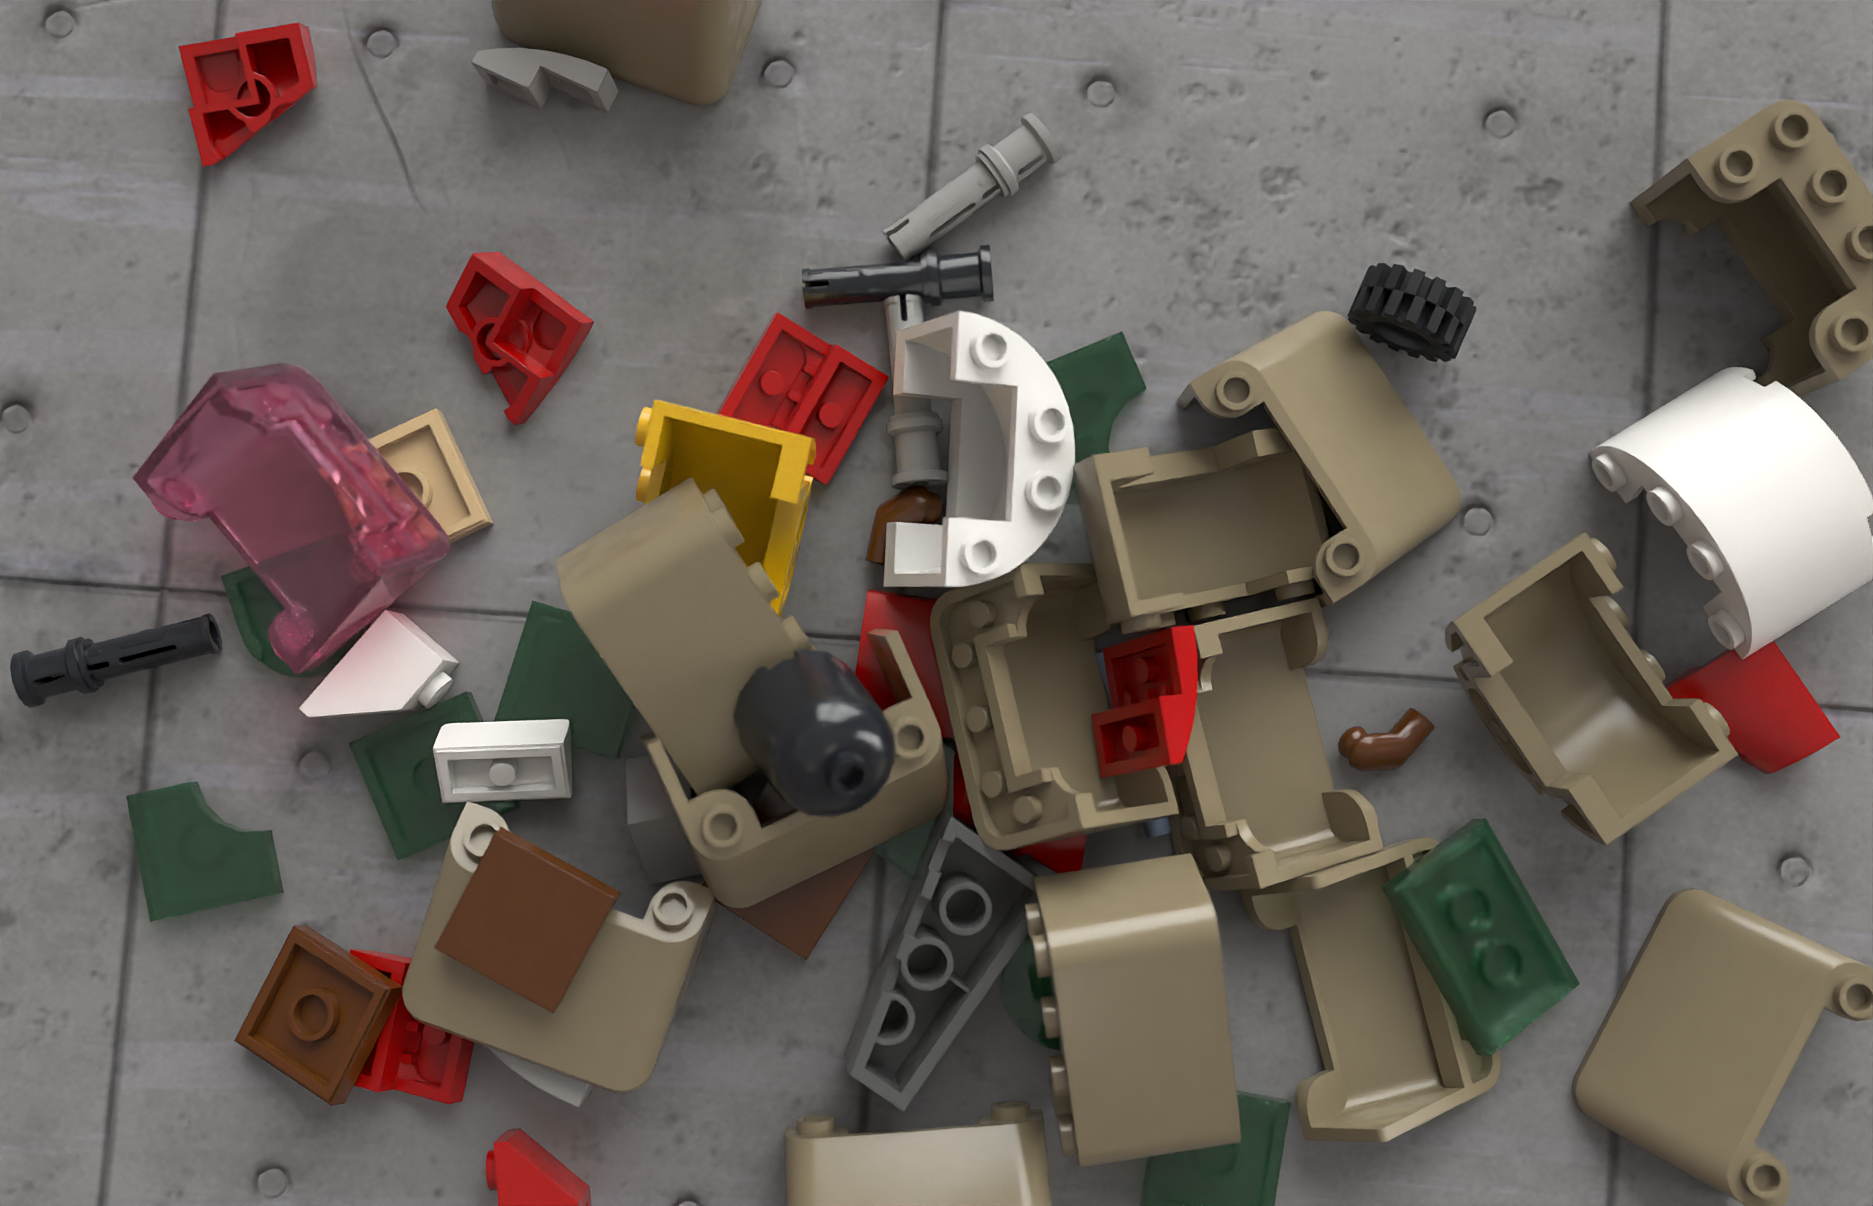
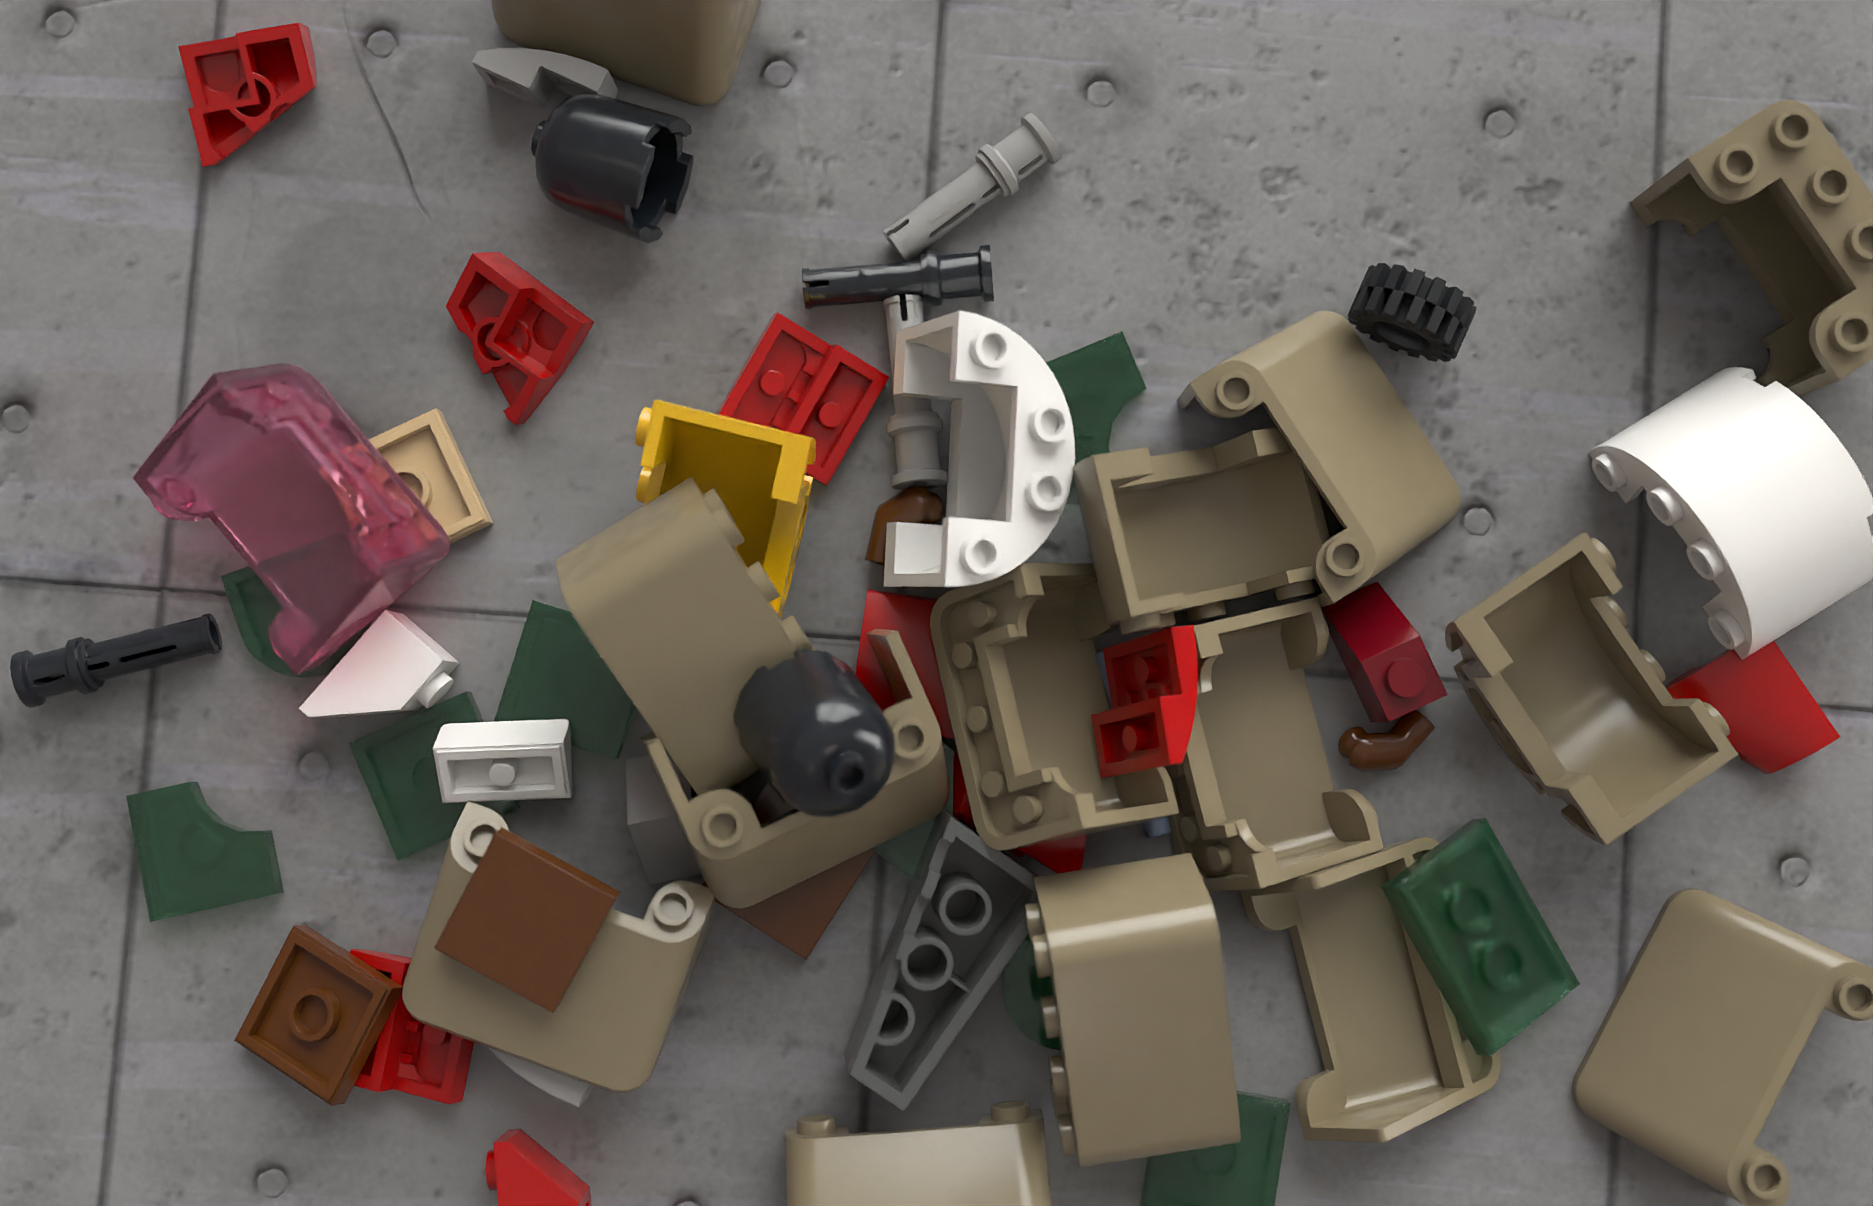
none -> black cylinder [531,93,694,243]
none -> dark red slope [1321,582,1448,722]

